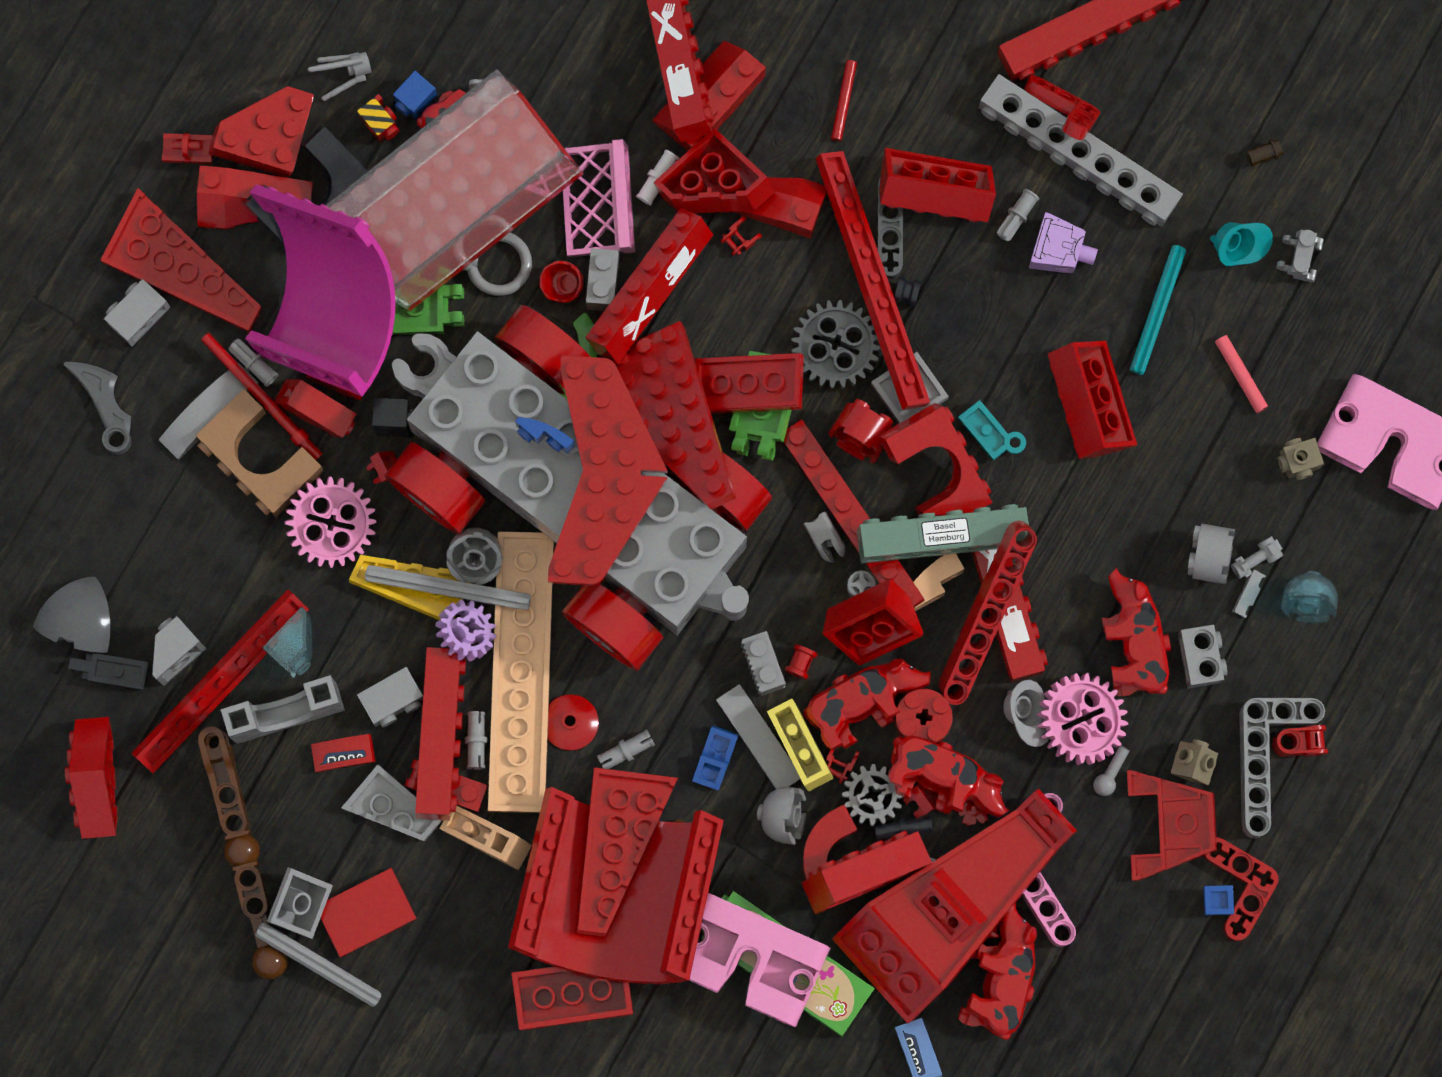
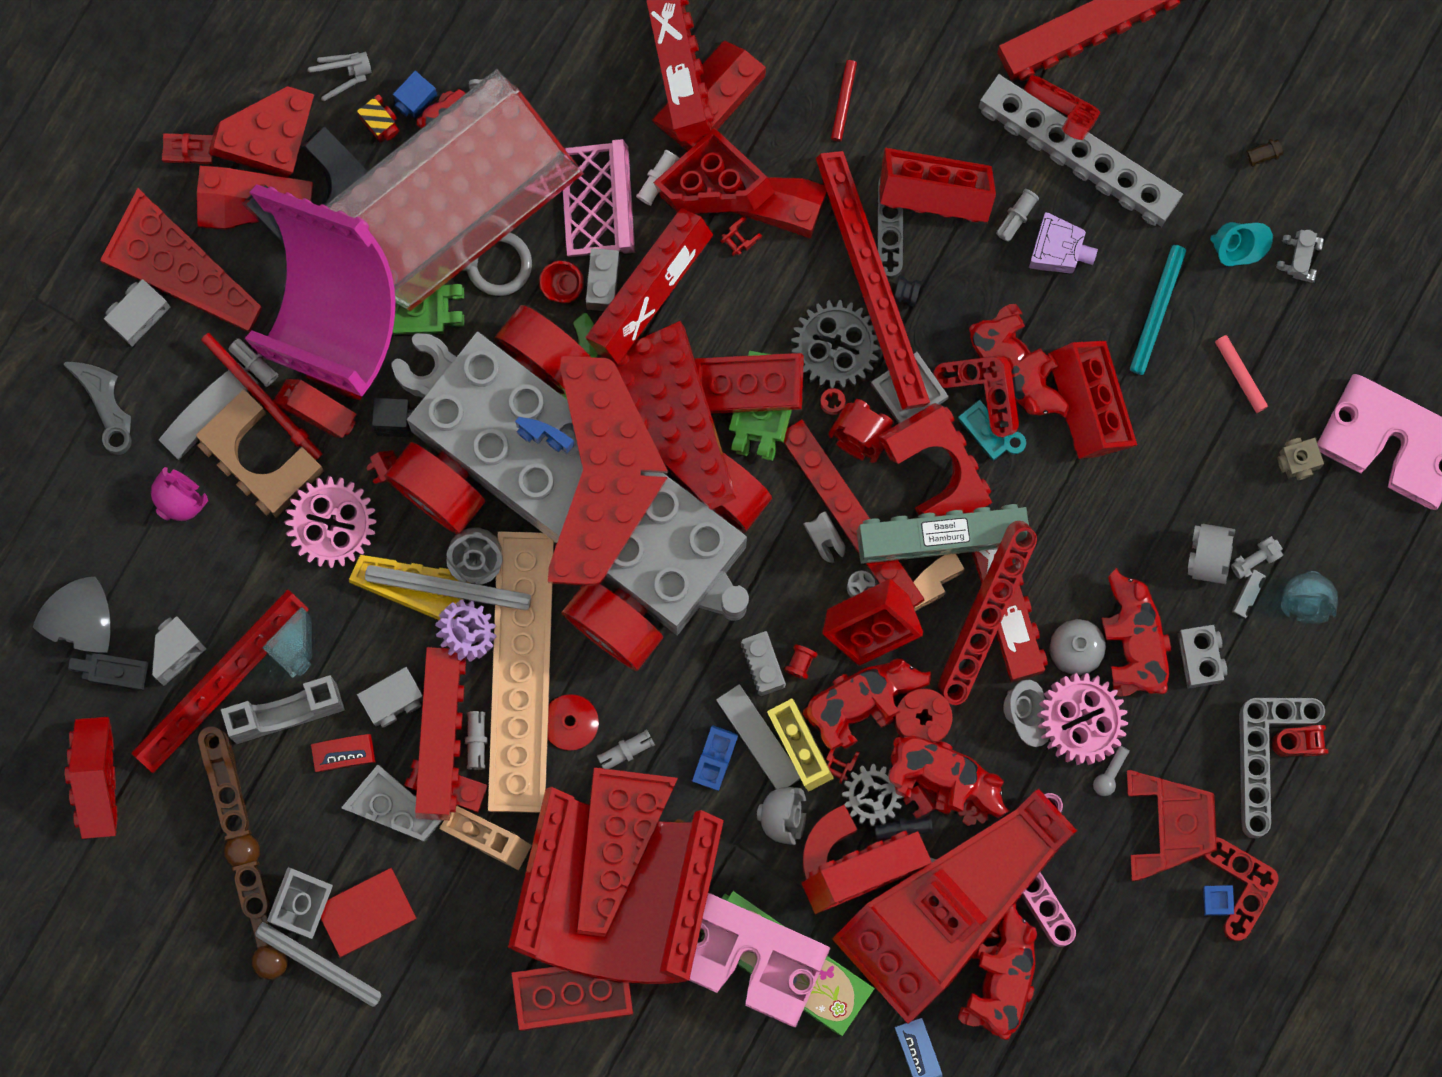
dark tan brick [1171,739,1218,786] -> none
none -> dark pink cylinder [151,467,208,521]
none -> red bush [820,388,846,415]
none -> red beam [934,356,1019,437]
none -> red animal [969,304,1069,417]
none -> light grey cylinder [1049,619,1106,676]

